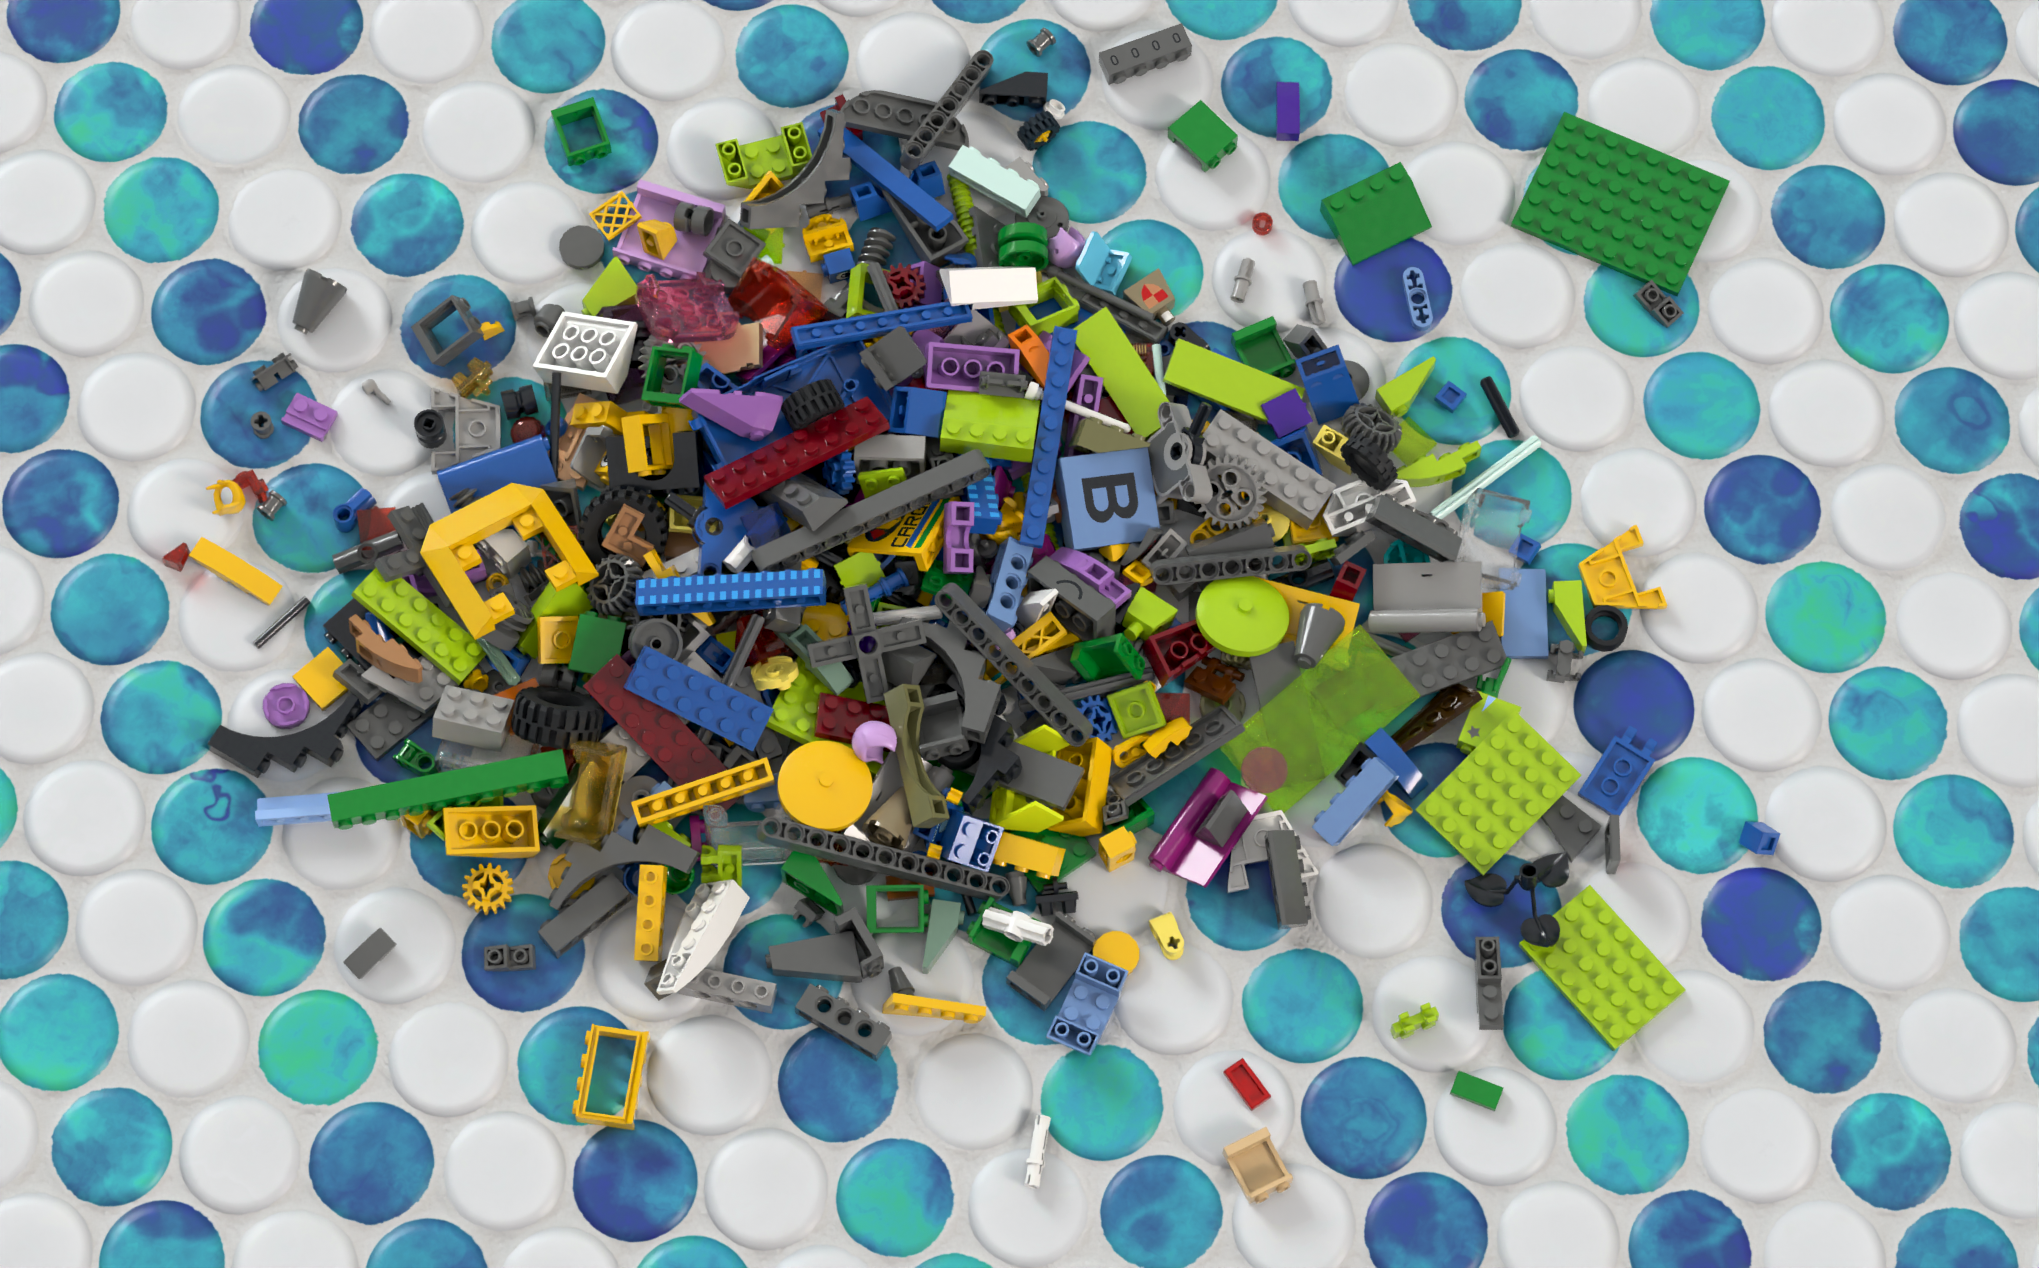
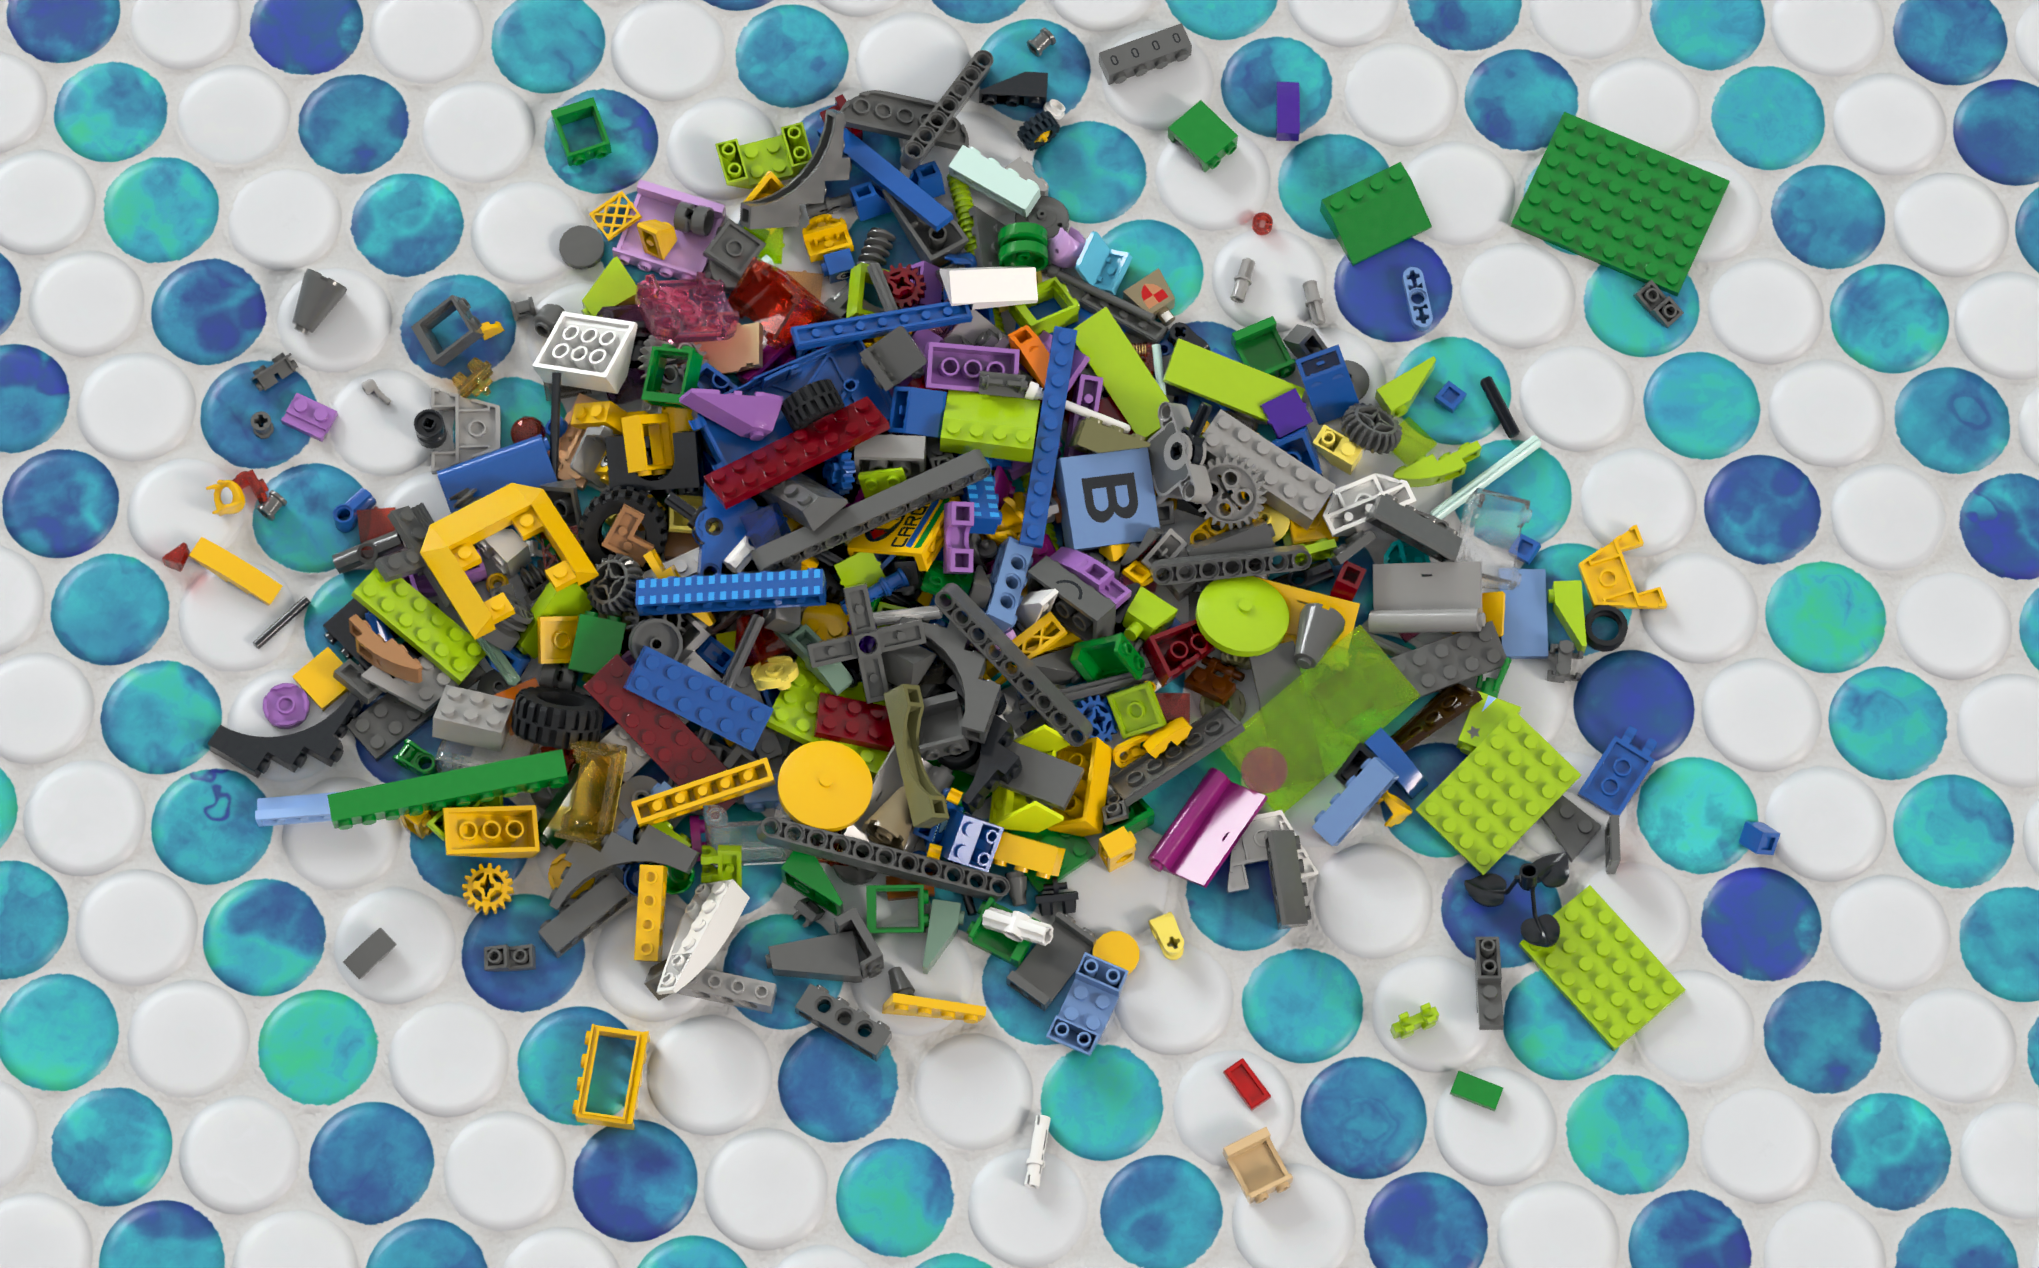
yellow plate [463,669,489,692] -> none
black wheel [500,384,539,420] -> none
lavender piece [852,721,897,764] -> none
dark grey slope [1194,790,1248,848] -> none
black tyre [1340,434,1398,491] -> none

